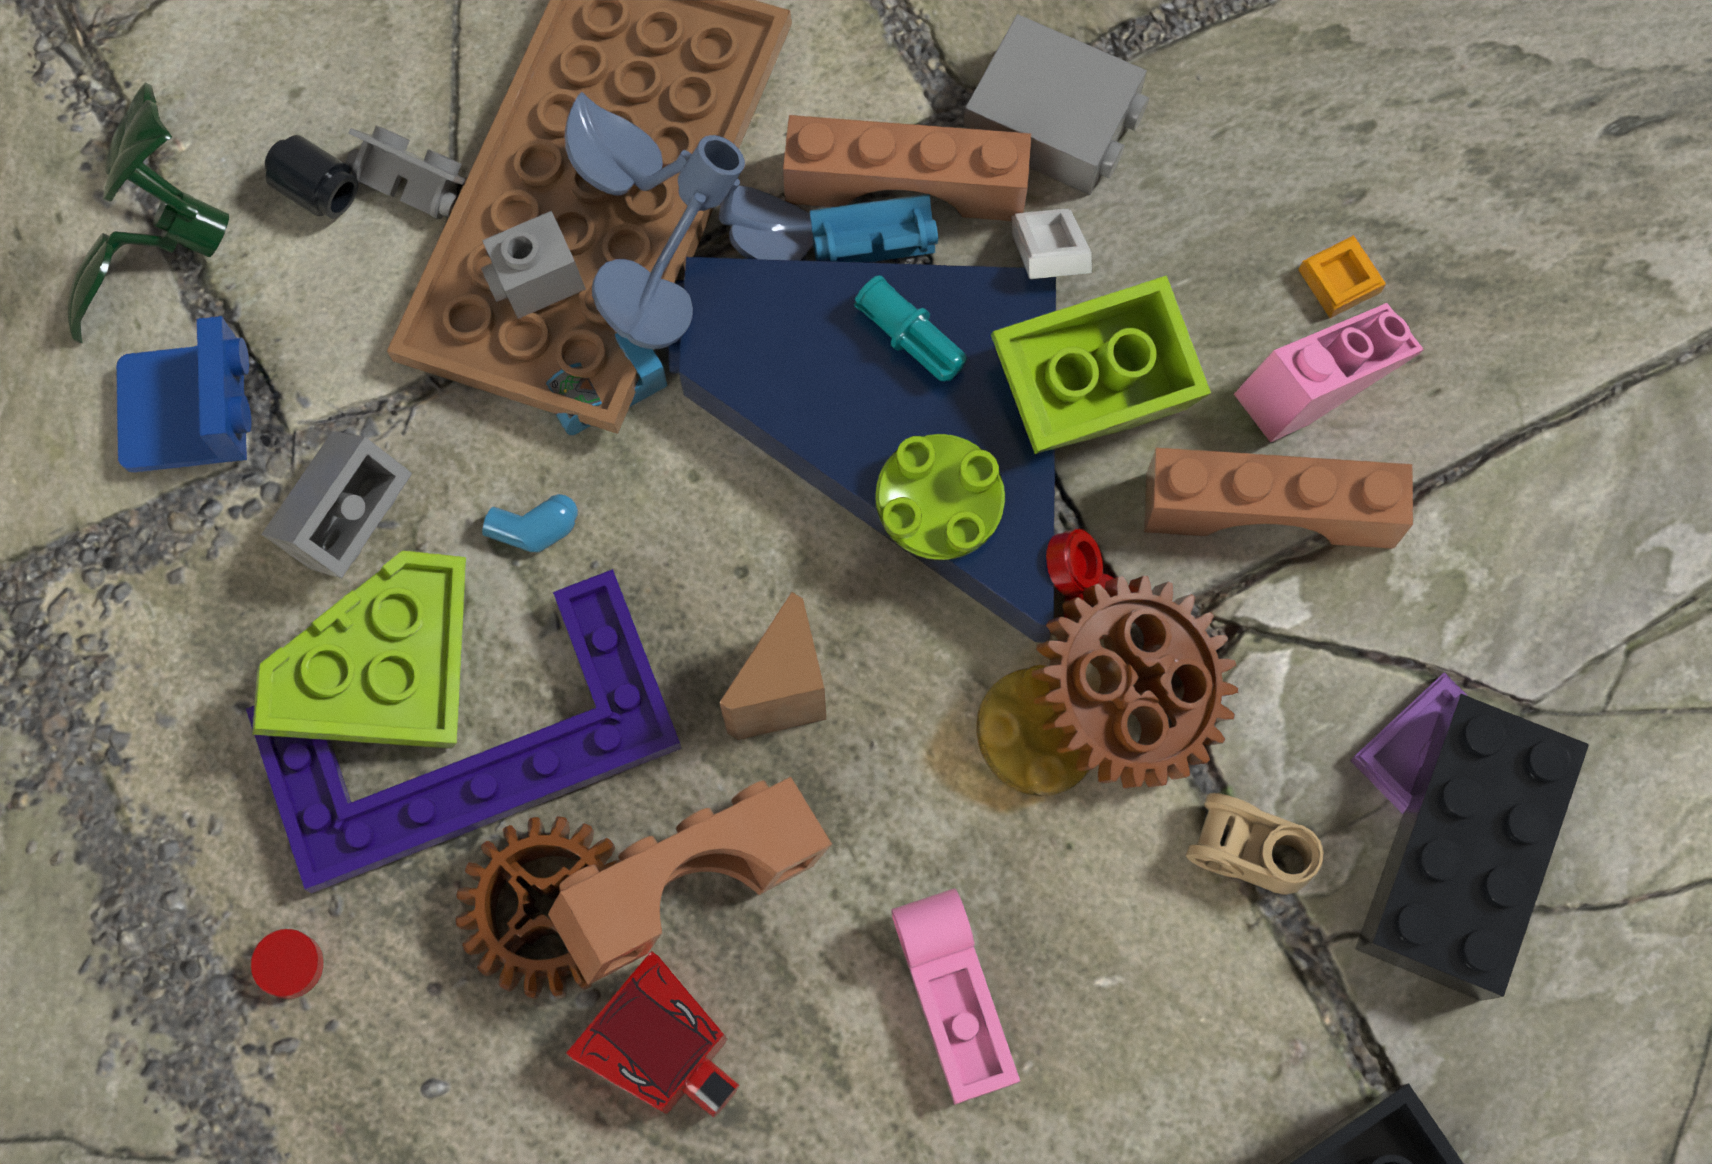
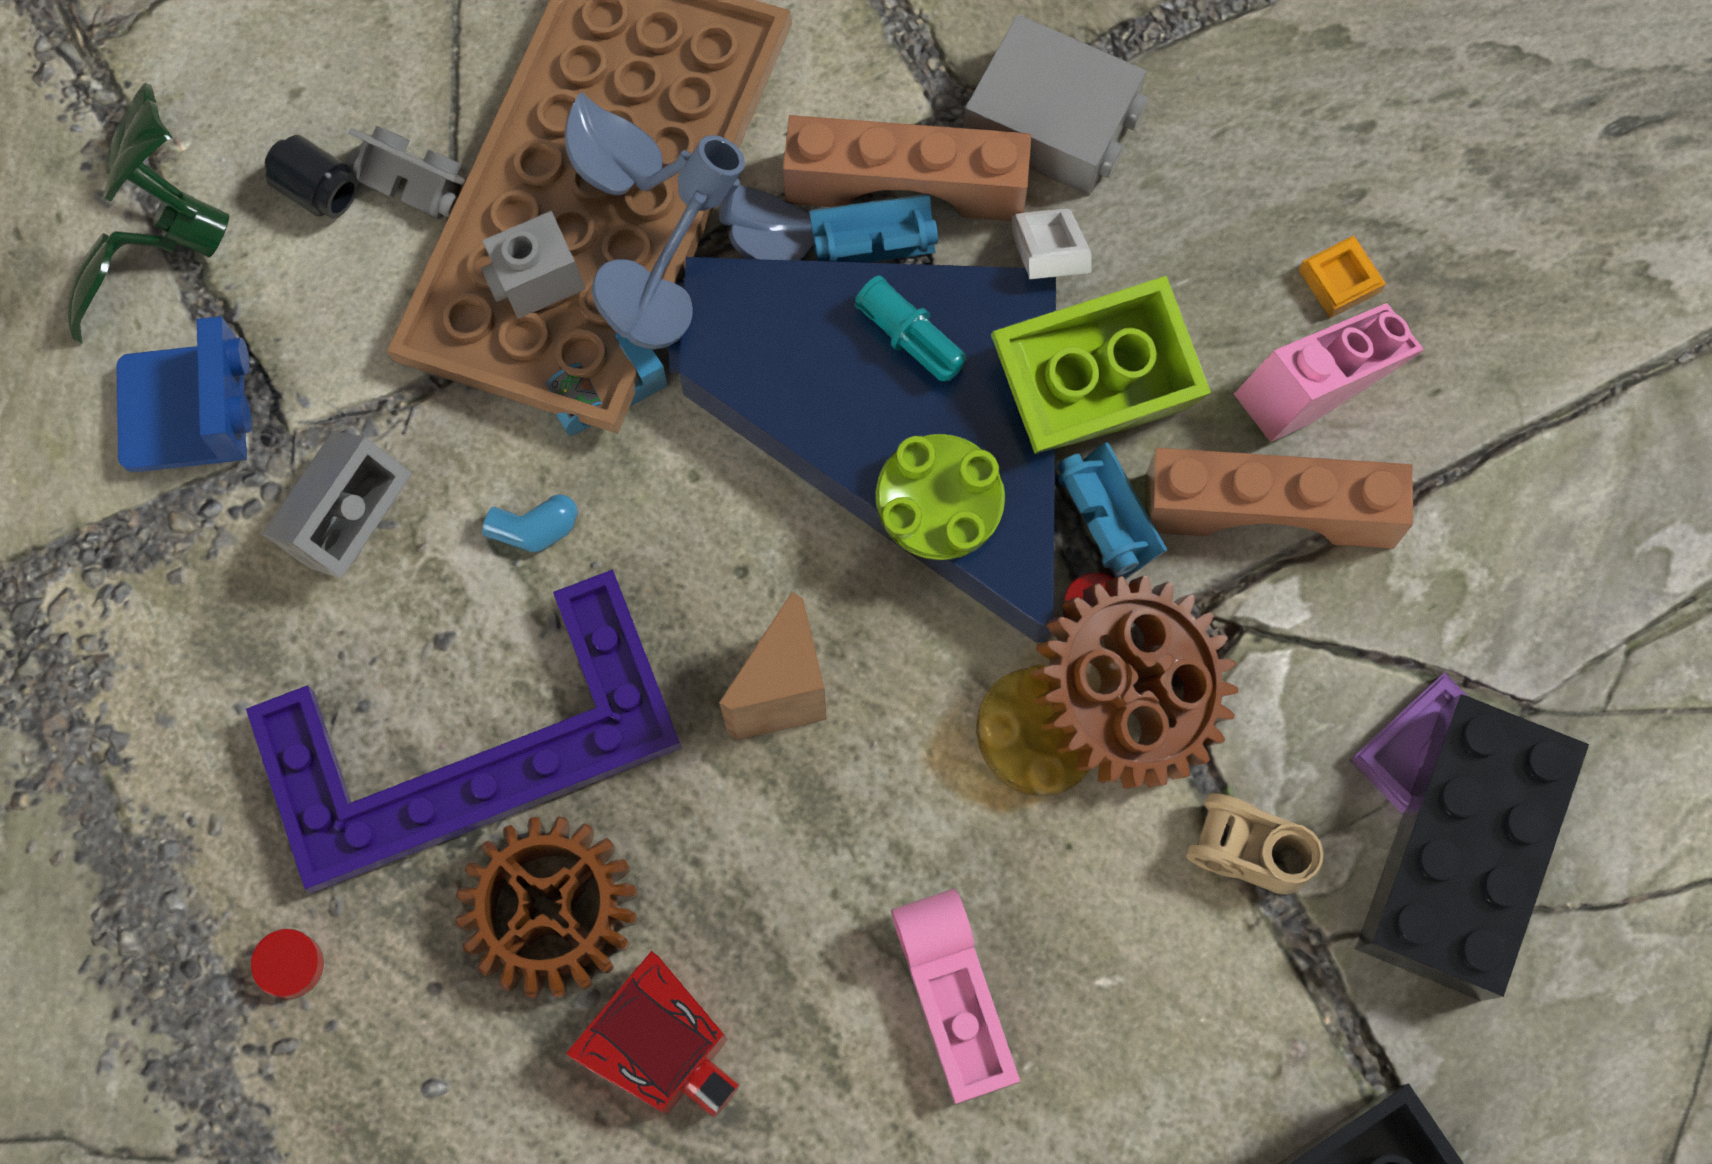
lime plate [252,550,466,749] -> none
nougat arch [548,777,832,985] -> none
red tile [1046,529,1103,596] -> none
none -> dark azure hinge [1057,443,1167,580]

